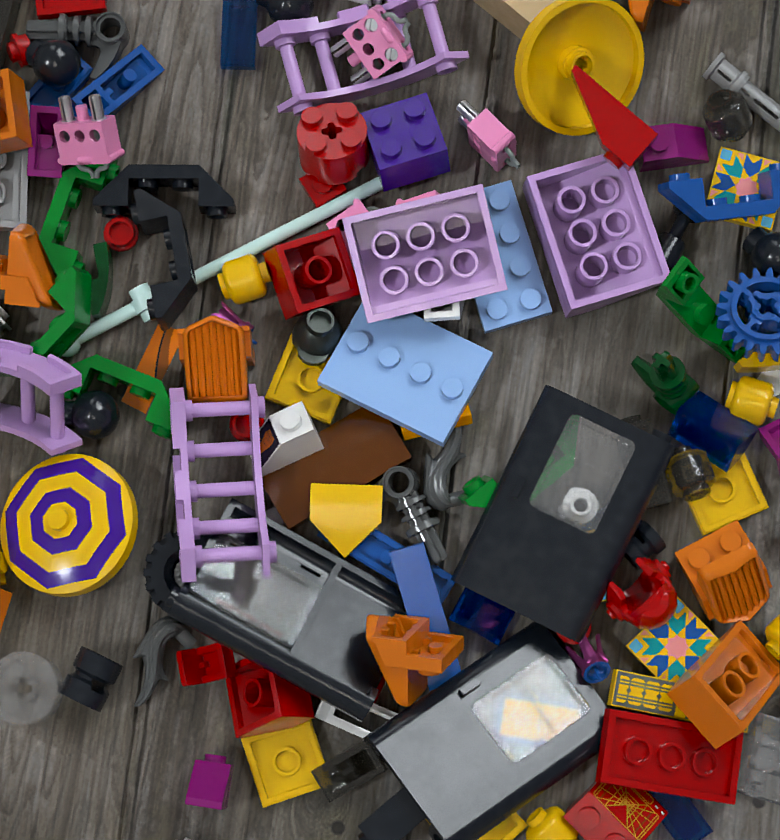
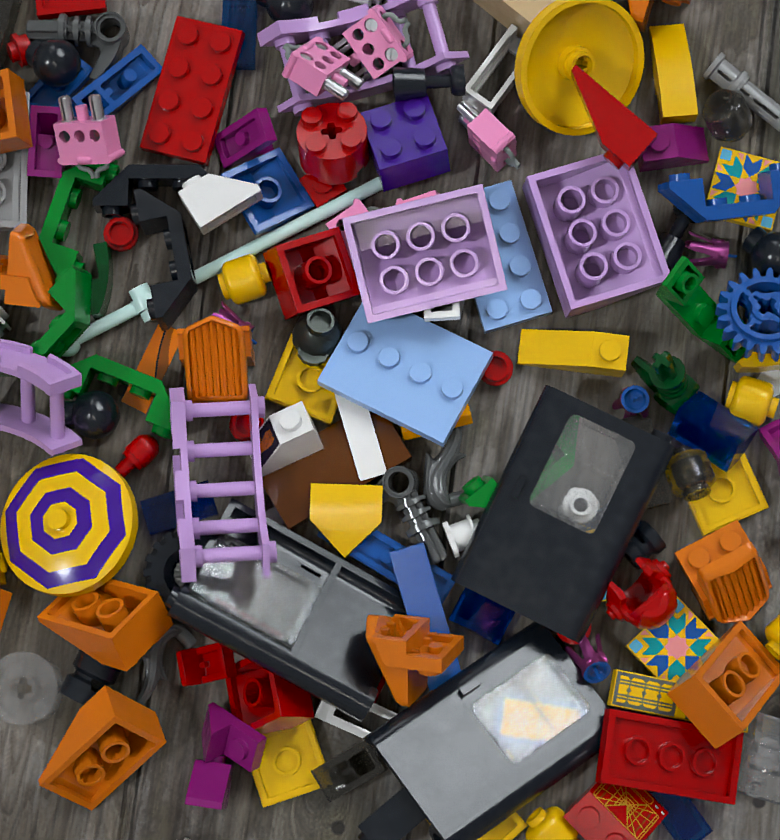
none -> orange slope [37,579,173,672]
none -> orange slope [38,685,166,811]
none -> red cylinder [114,434,159,478]
none -> red plate [140,16,245,166]
none -> clear blue tile [140,480,219,536]
none -> white slope [178,173,263,235]
none -> magenta slope [201,702,267,772]
none -> magenta slope [215,108,277,169]
none -> blue slope [220,147,315,235]
none -> bright pink piece [282,36,364,101]
none -> white sticker [334,393,387,481]
none -> black piece [392,64,466,102]
none -> white brick [442,514,479,558]
none -> white window [462,24,521,114]
none -> red plate [481,351,513,386]
none -> yellow slope [517,329,630,378]
none -> blue piece [612,385,649,423]
none -> yellow slope [649,24,698,125]
none -> flat silver piece [685,231,737,269]

